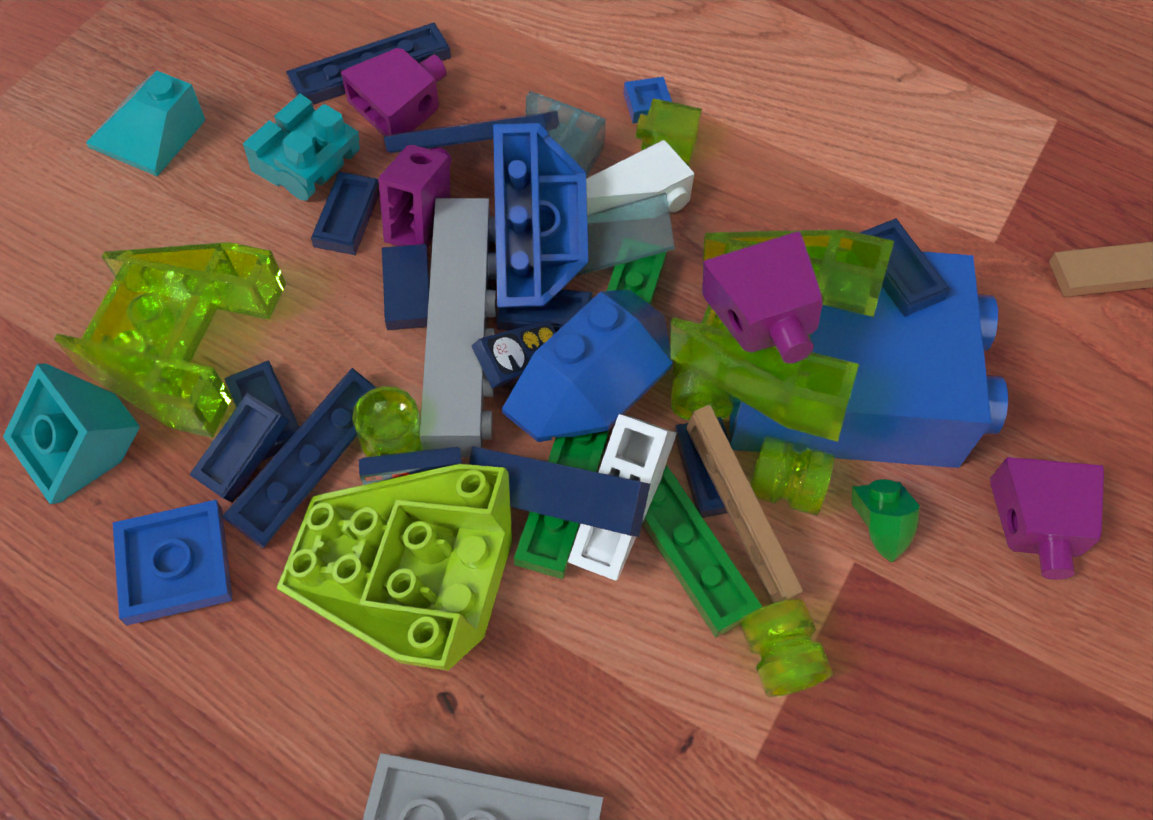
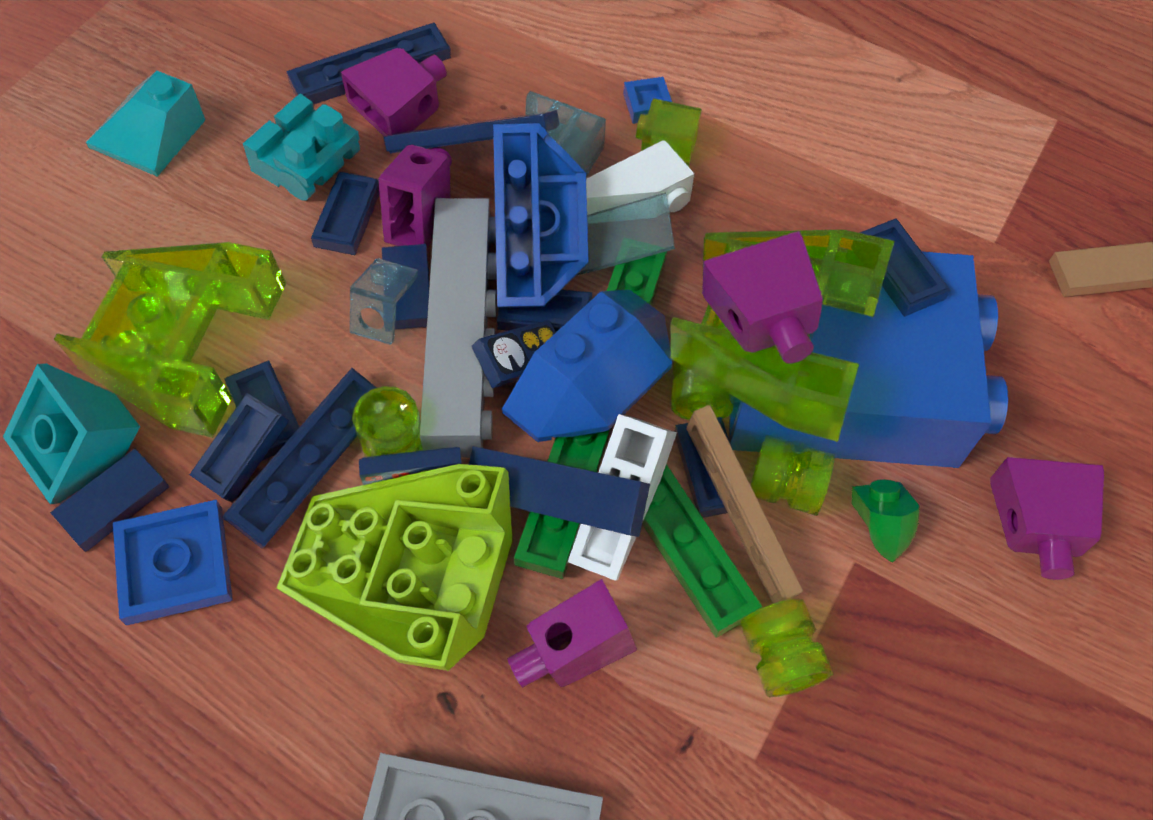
none -> dark blue tile [50,449,169,553]
none -> clear light blue bracket [349,258,418,345]
none -> magenta torso [507,579,637,688]

